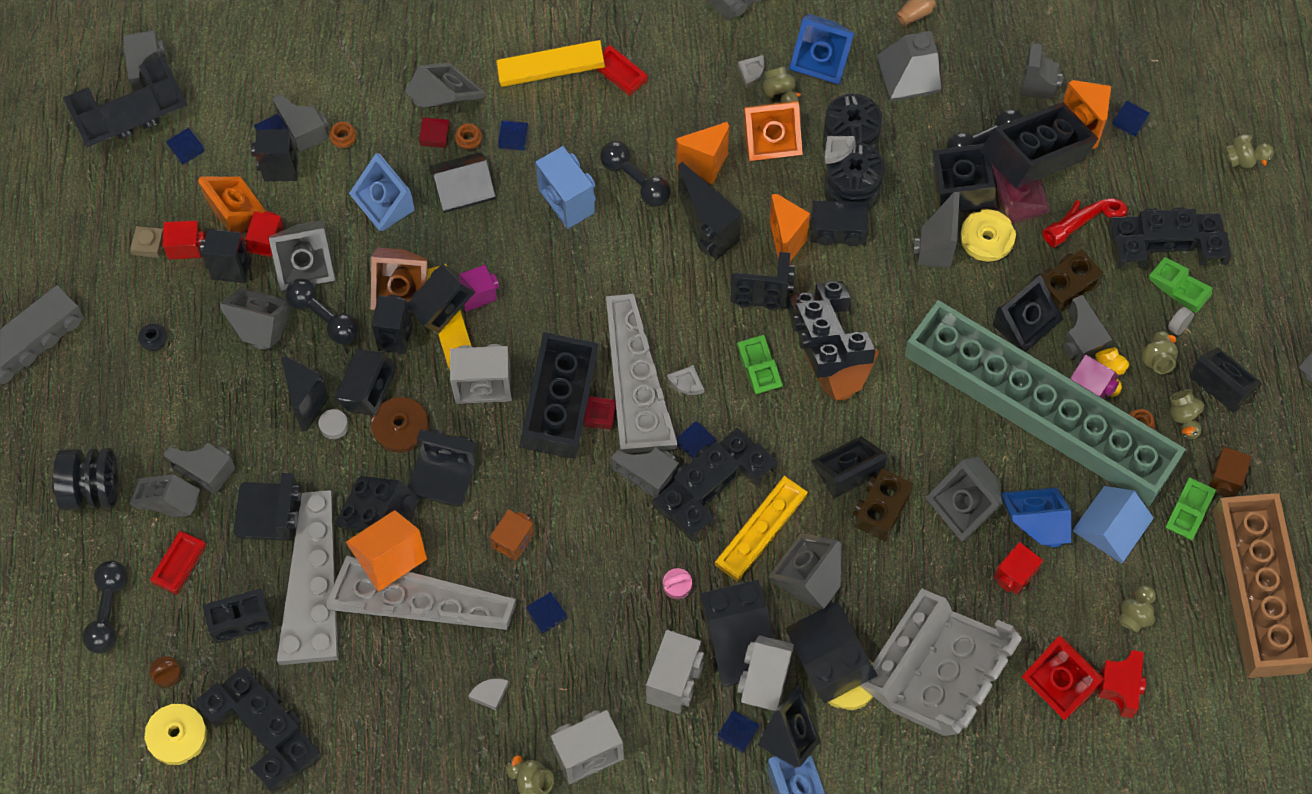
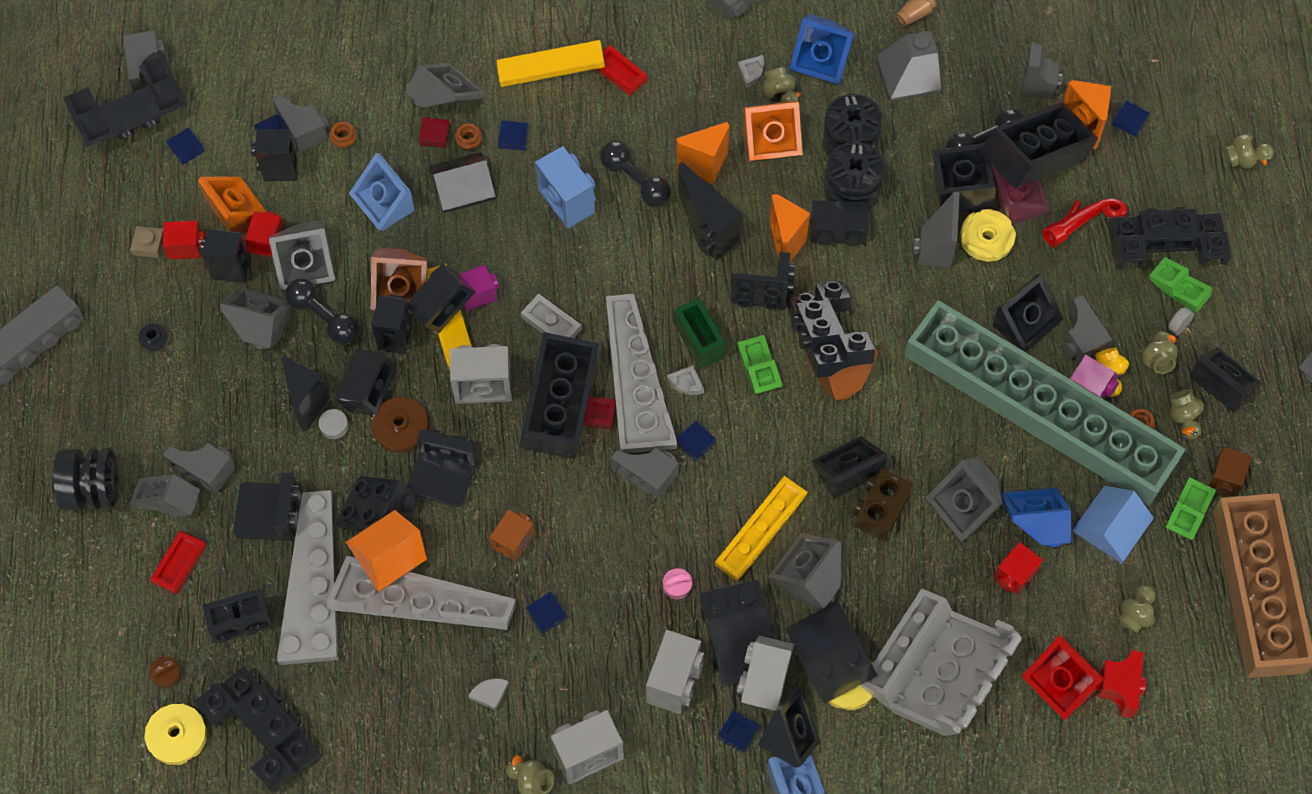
black piece [82,560,128,654] -> none
black bracket [653,428,778,542] -> none
light grey tile [825,136,855,164] -> none
dark brown brick [1041,249,1104,312] -> none
none -> light grey plate [521,294,582,338]
none -> dark green brick [674,298,725,369]

